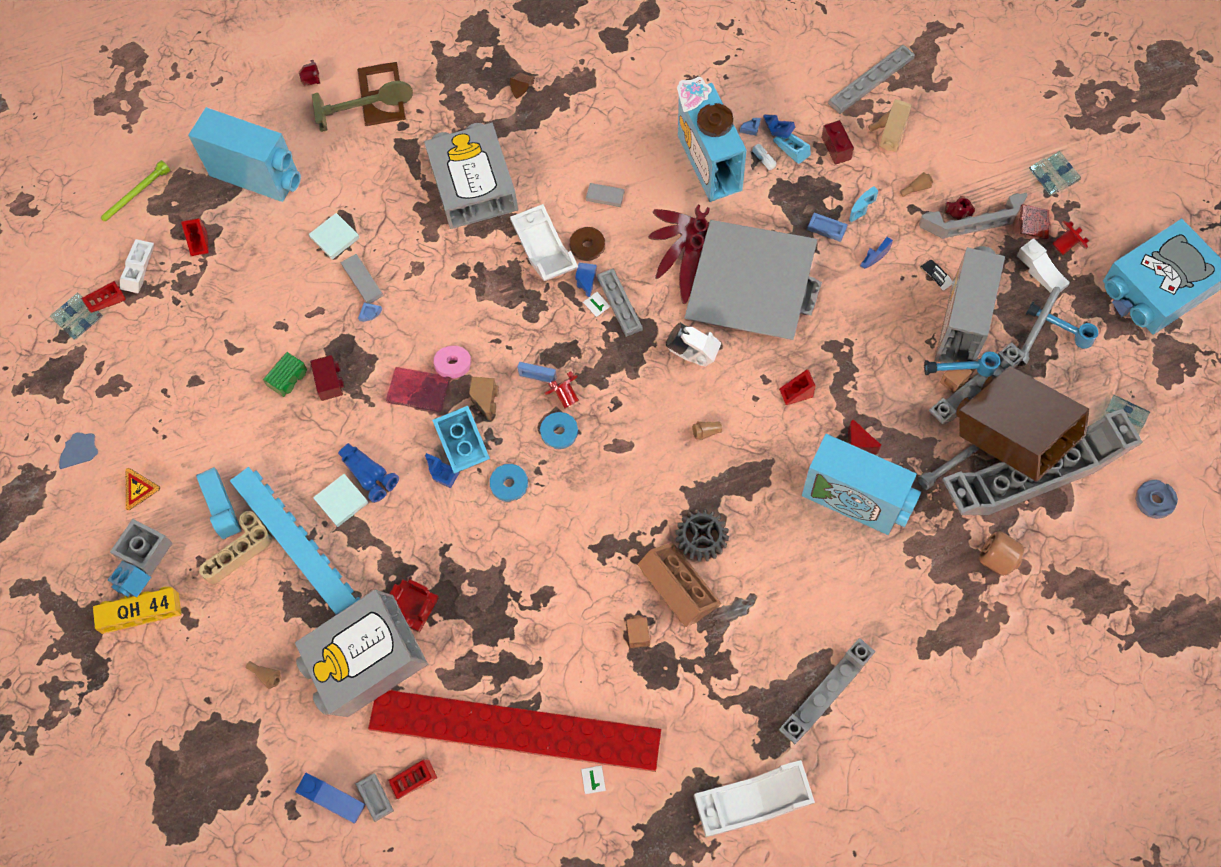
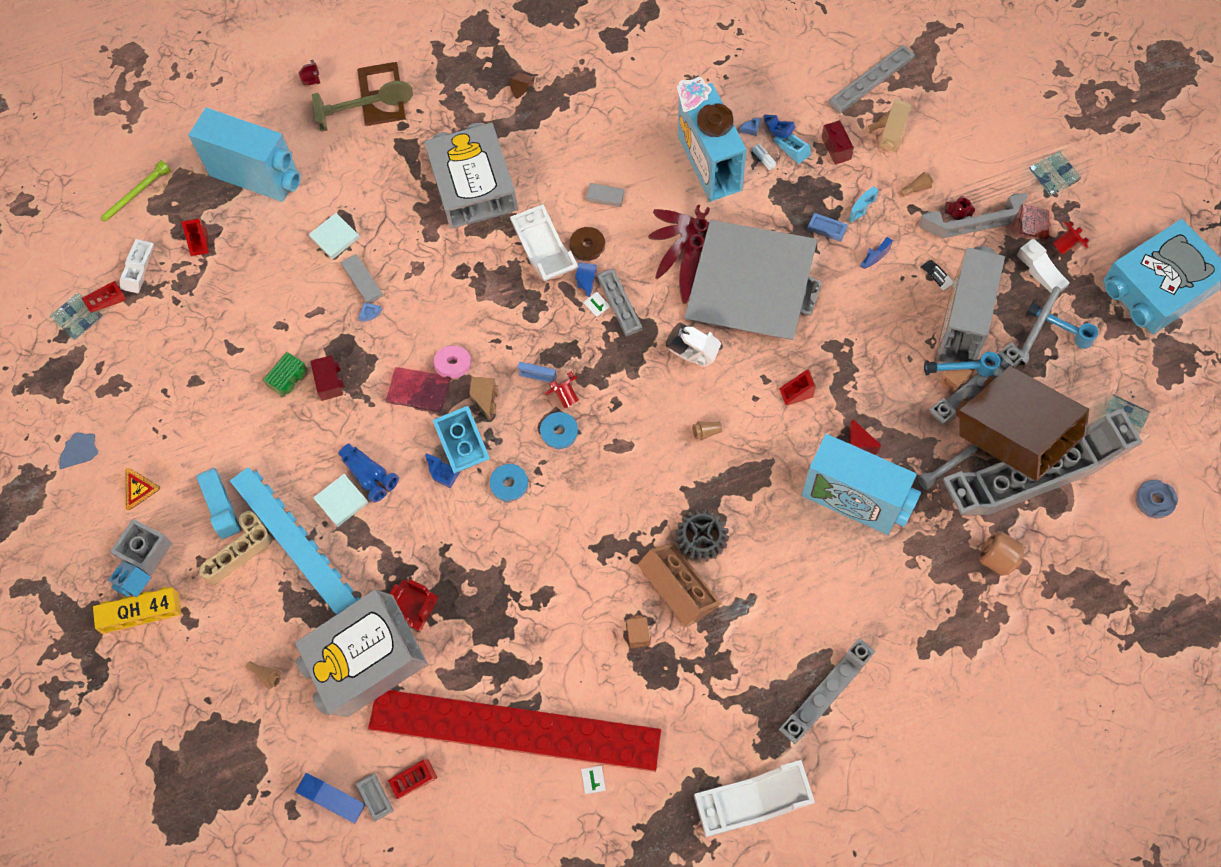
medium blue tile [1112,298,1133,317] -> none

